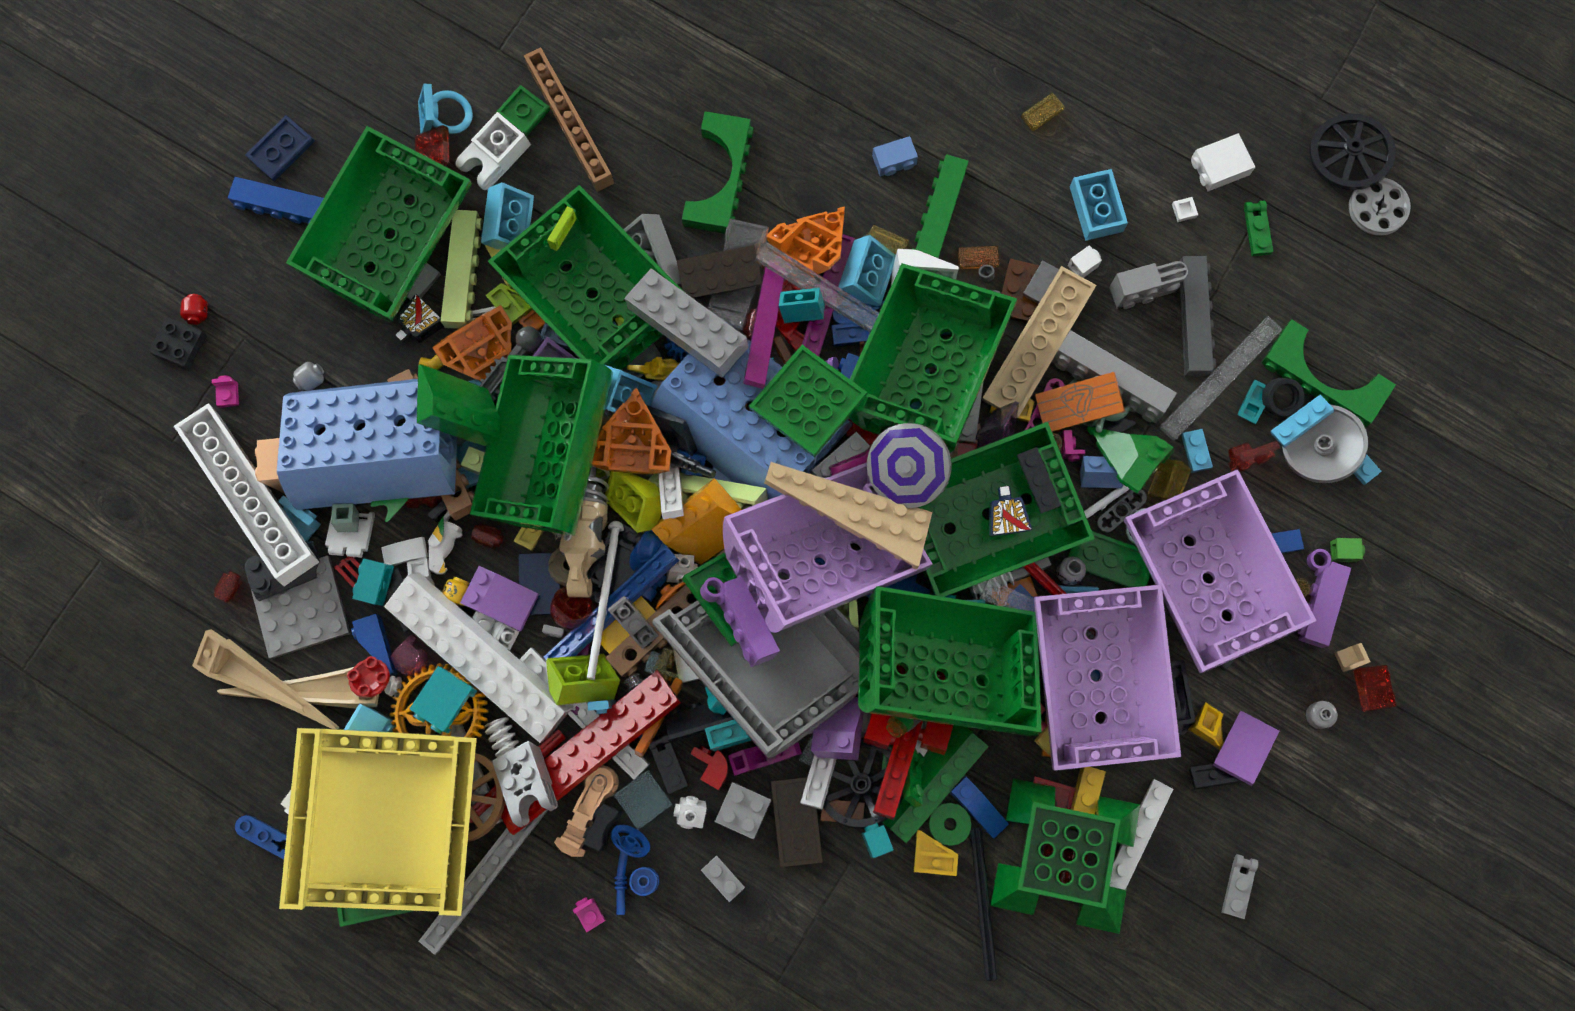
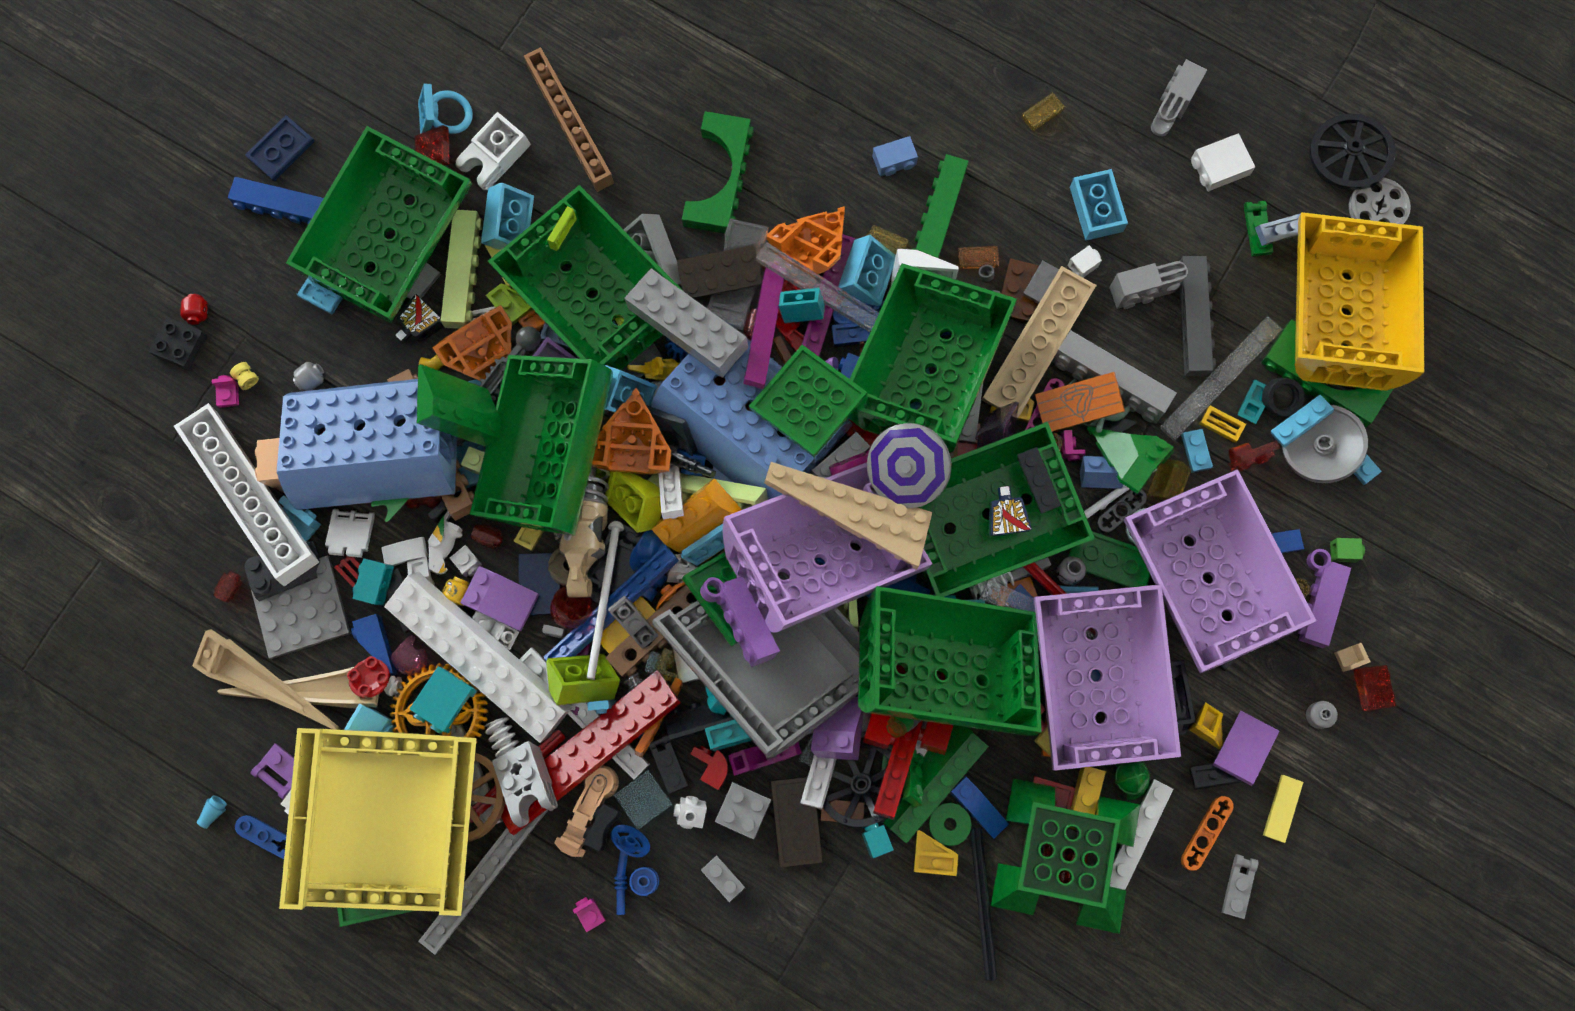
sand green brick [331,503,359,532] -> none
green plate [495,85,551,137] -> none
white plate [1172,197,1198,222] -> none
none -> medium azure cone [197,795,227,829]
none -> light yellow wheel [230,362,259,390]
none -> medium lavender plate [251,744,294,799]
none -> medium azure plate [297,279,343,315]
none -> white bracket [450,545,482,577]
none -> medium azure plate [681,523,724,566]
none -> green helmet [1115,761,1151,800]
none -> light grey brick [1151,59,1207,136]
none -> orange beam [1181,796,1234,871]
none -> yellow tile [1199,405,1246,443]
none -> sand blue plate [1255,212,1305,246]
none -> light yellow tile [1263,775,1303,843]
none -> yellow slope [1295,212,1424,391]

